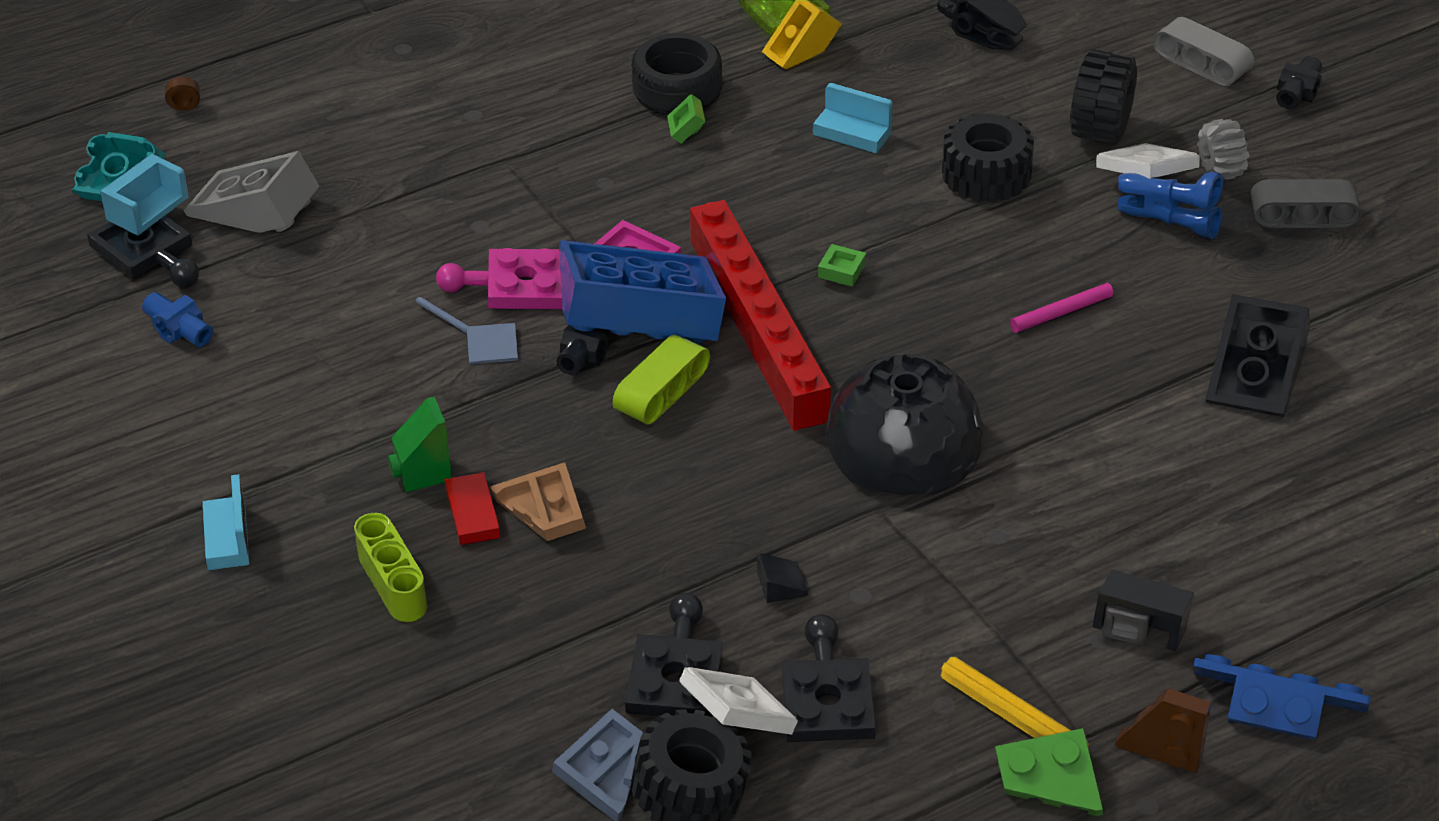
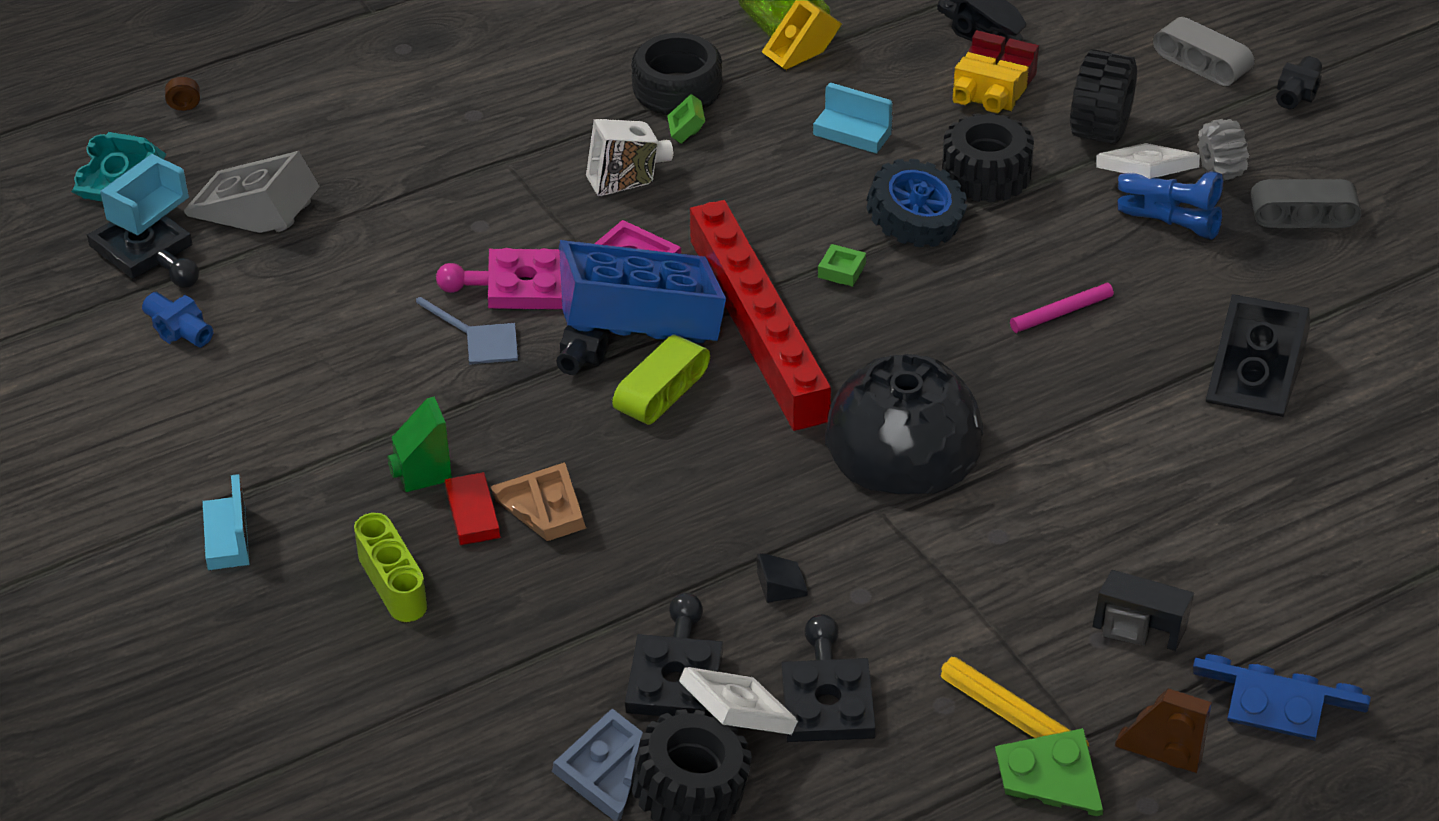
none -> torso [586,119,673,196]
none -> black wheel [866,159,967,247]
none -> yellow hips [952,30,1039,114]

